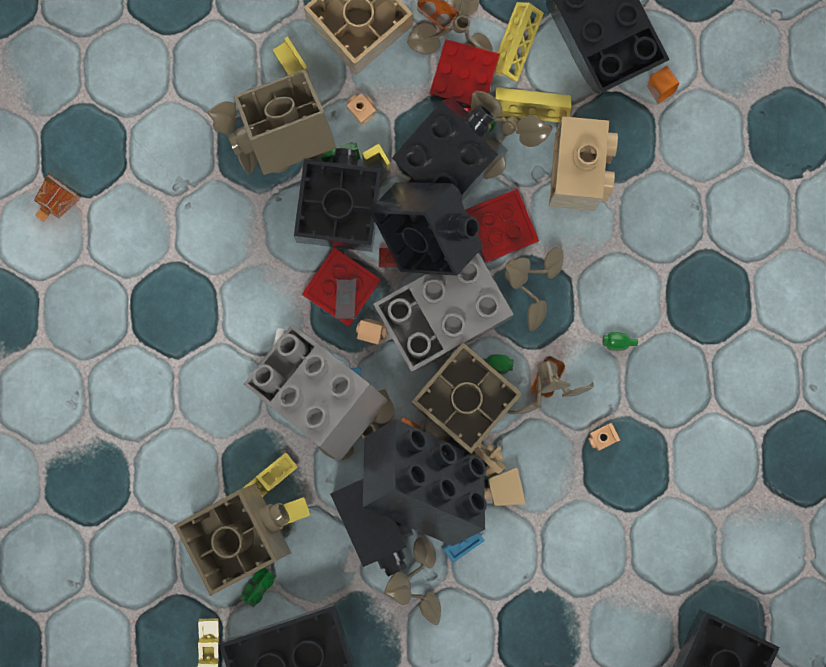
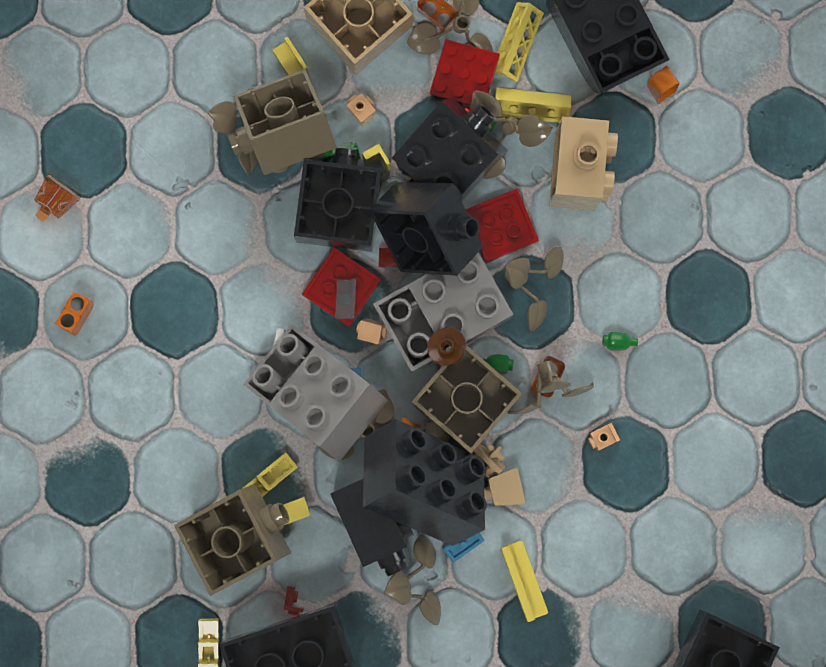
green hinge [240,567,276,607] -> none
none -> orange piece [55,292,94,336]
none -> clear red bracket [283,585,304,615]
none -> reddish brown dish [427,327,466,366]
none -> light yellow panel [501,540,548,622]

